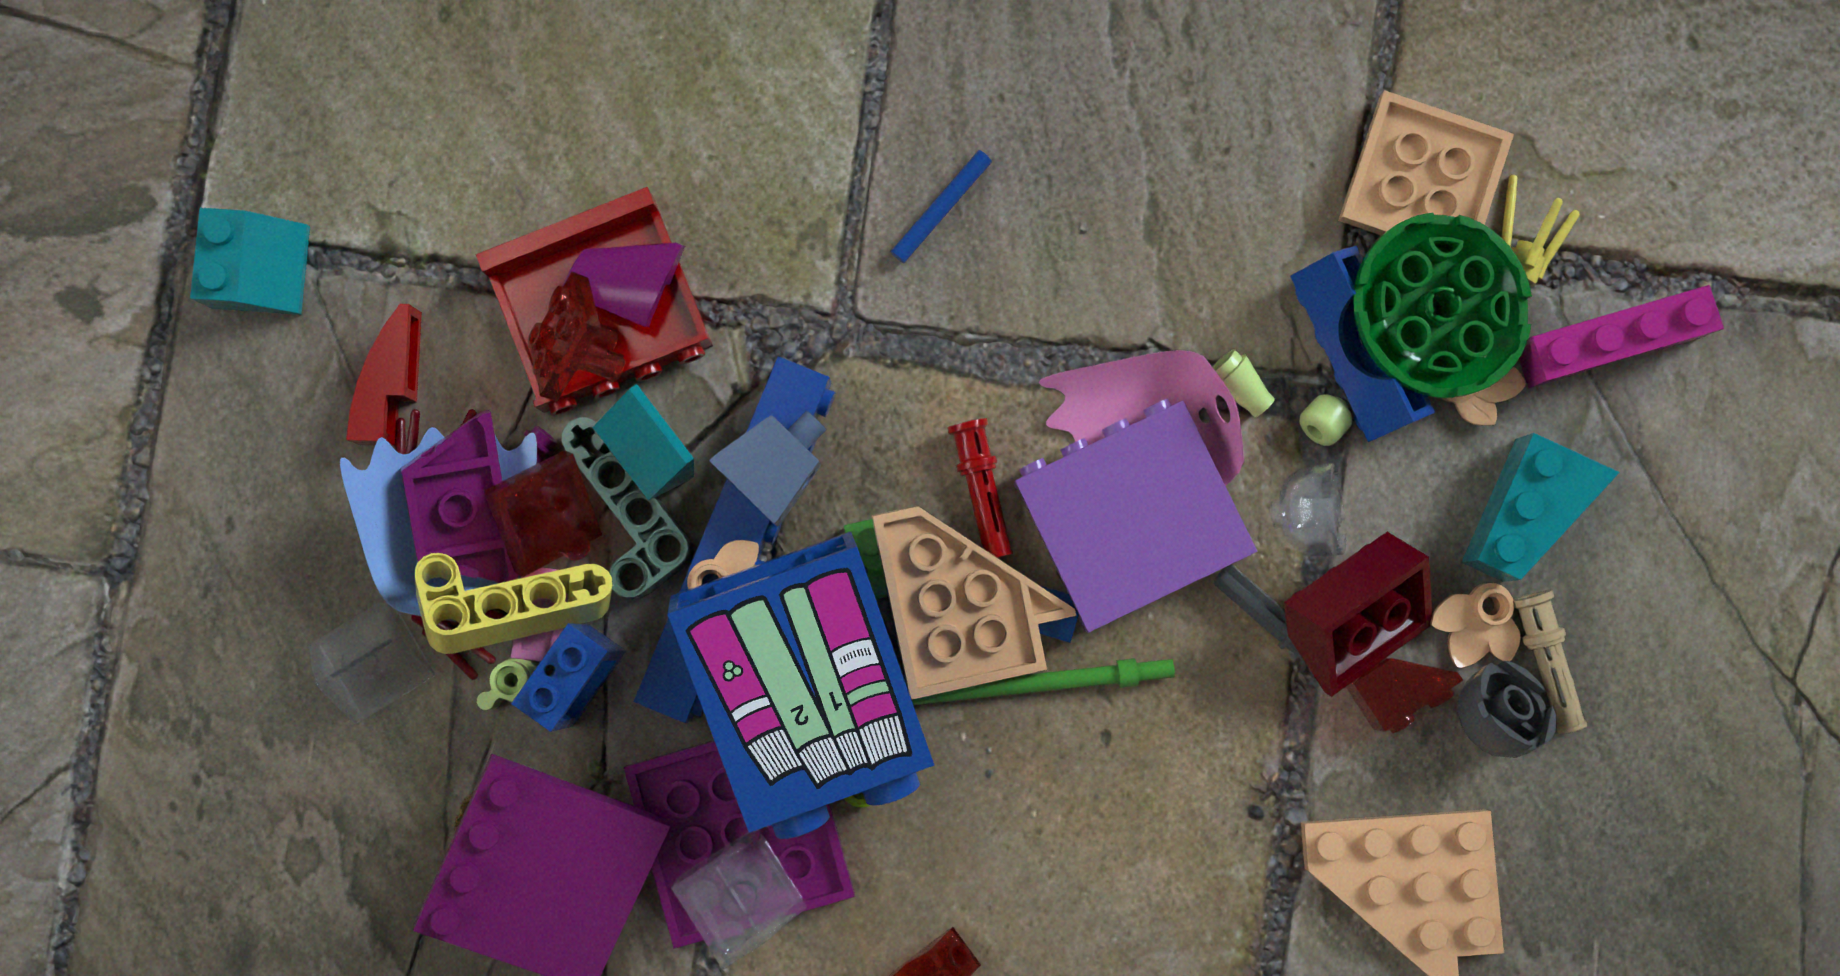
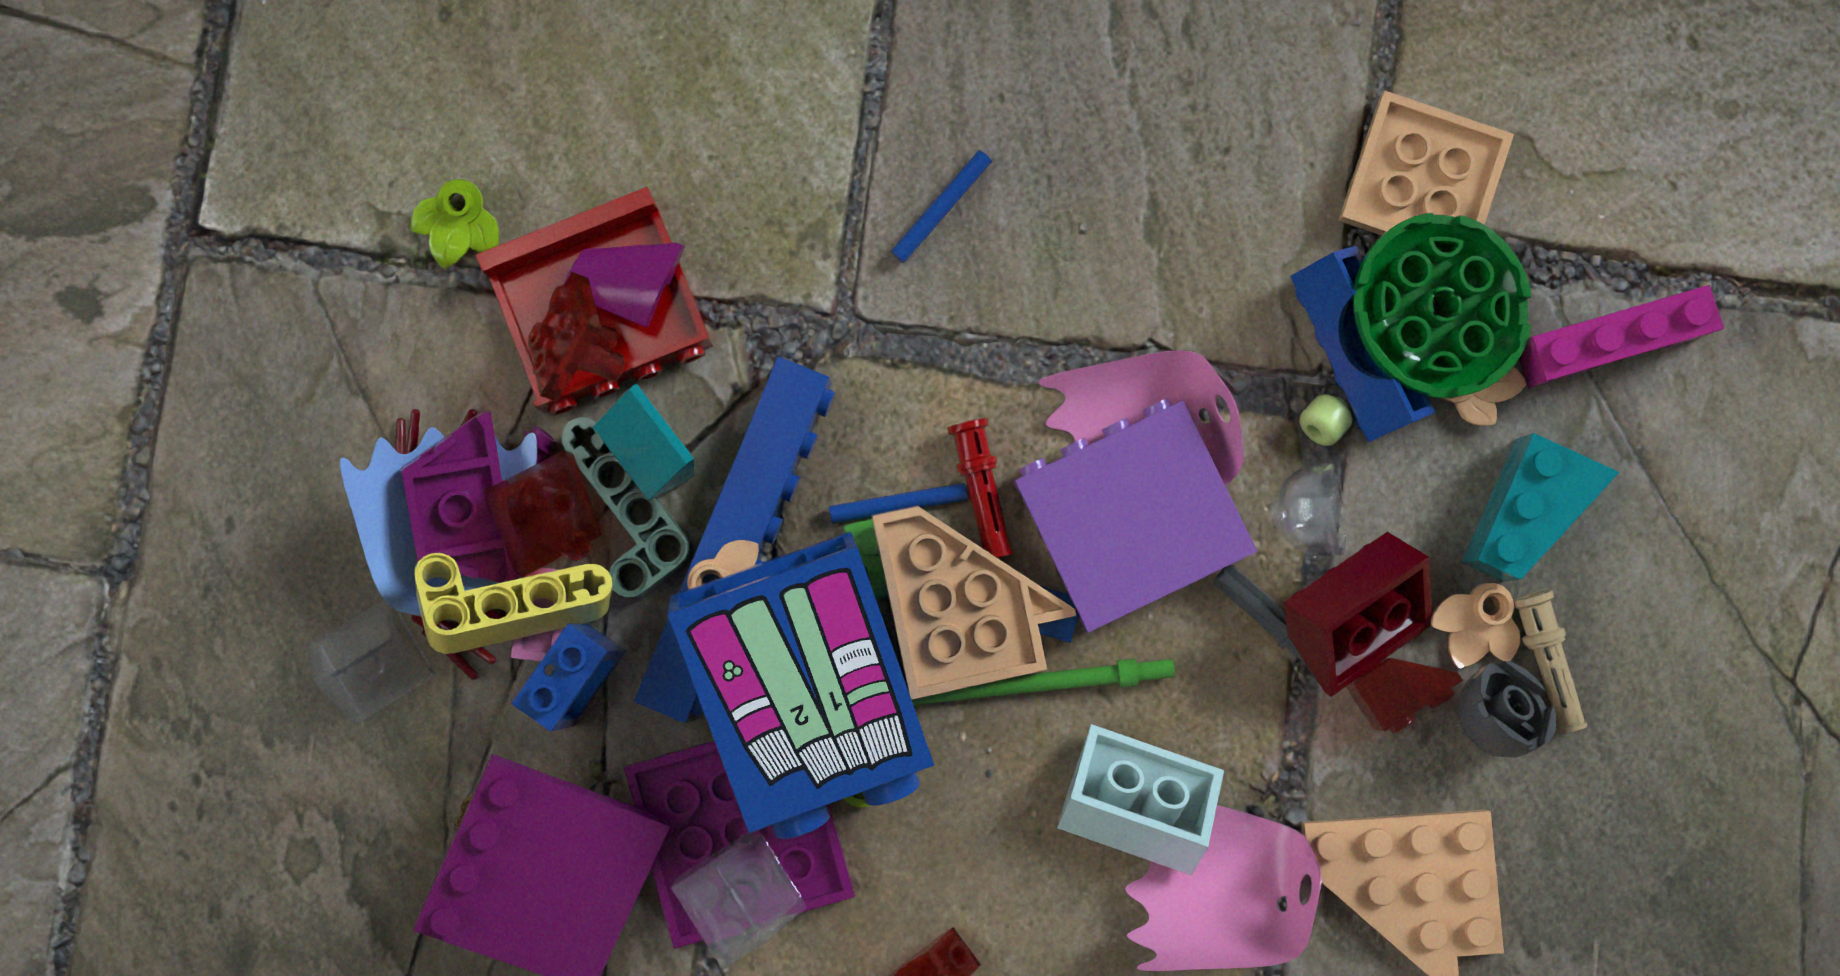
teal slope [190,207,310,315] -> none
red slope [346,304,422,446] -> none
yellowish green piece [477,658,539,710] -> none
sand blue torso [709,410,827,527] -> none
yellowish green cone [1212,349,1275,417] -> none
light yellow plant [1501,174,1580,287] -> none
none -> lime plate [410,179,499,269]
none -> blue bar [829,483,967,524]
none -> light aqua slope [1057,724,1224,875]
none -> bright pink piece [1125,805,1322,971]

